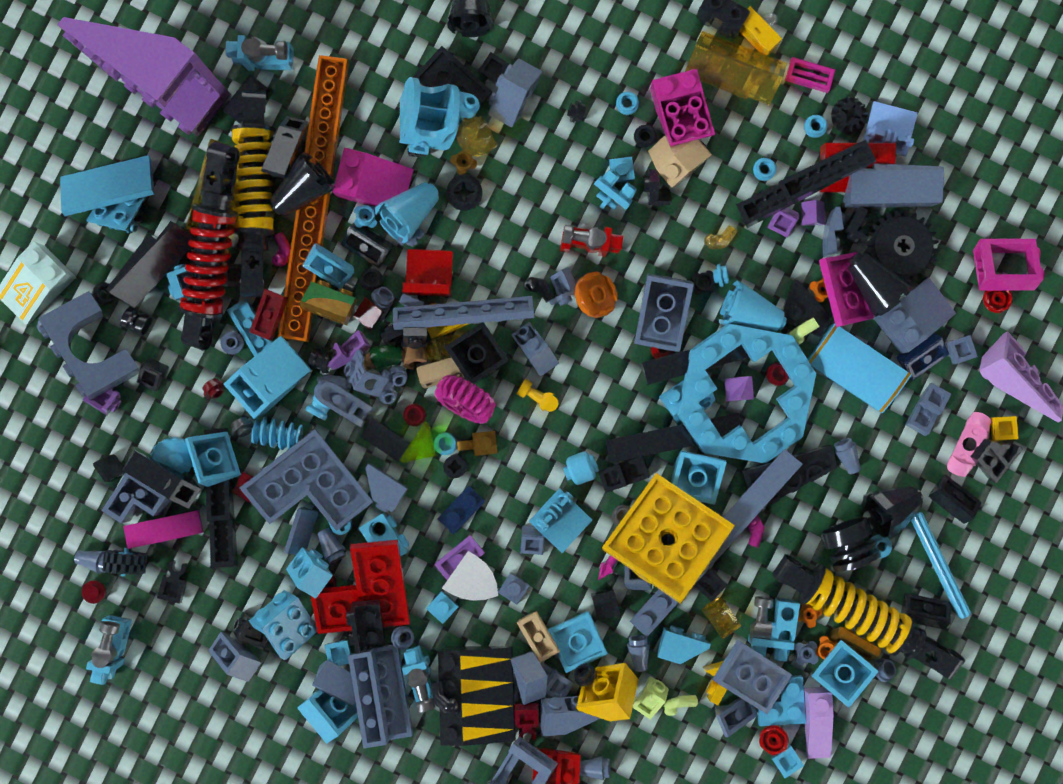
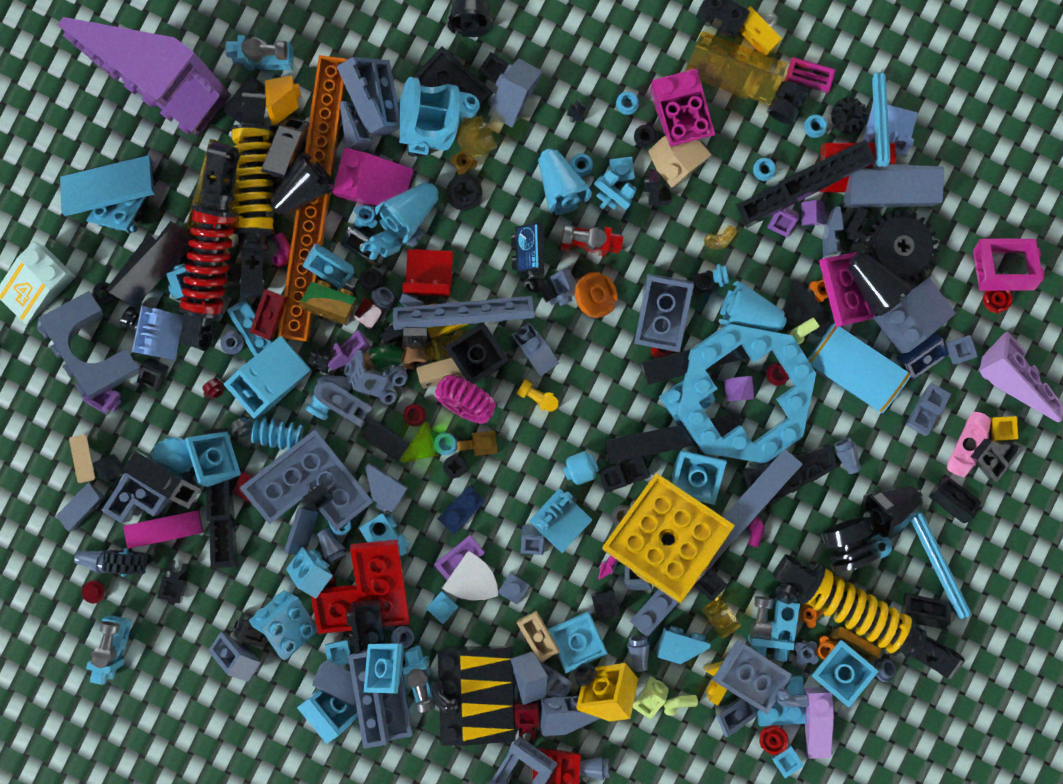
none -> sand blue slope [57,482,106,532]
none -> tan slope [69,435,95,483]
none -> light blue hinge [132,306,184,360]
none -> light orange slope [265,75,302,126]
none -> black plate [302,484,334,512]
none -> sand blue wedge [336,57,400,136]
none -> sand blue slope [340,101,374,152]
none -> medium azure plate [361,231,402,260]
none -> medium azure slope [364,644,405,693]
none -> slope [511,222,545,276]
none -> medium azure cone [538,149,592,215]
none -> medium azure plate [570,153,593,177]
none -> black wheel [767,81,808,125]
none -> black plate [775,584,798,604]
none -> sand blue arm [777,689,808,708]
none -> medium azure axle [872,72,890,167]

